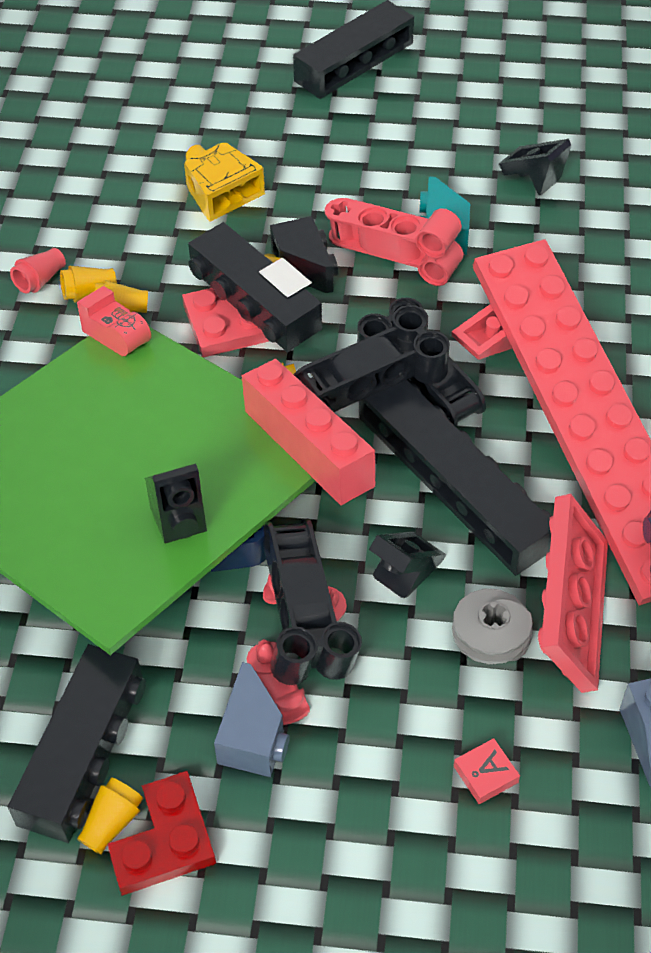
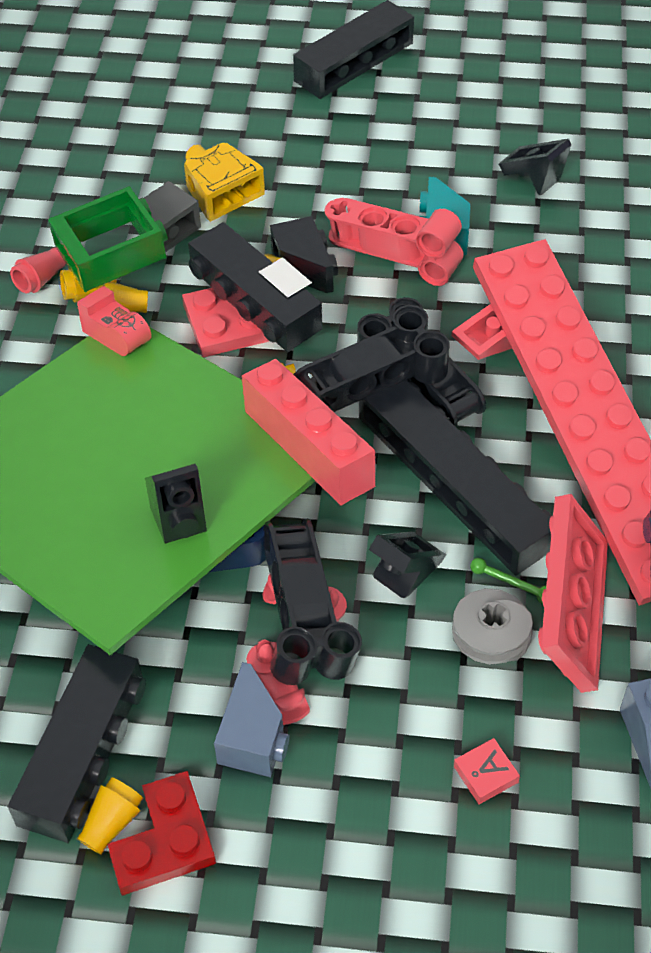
none -> green window [48,186,168,292]
none -> dark grey slope [144,181,201,252]
none -> bright green hinge [470,557,546,604]

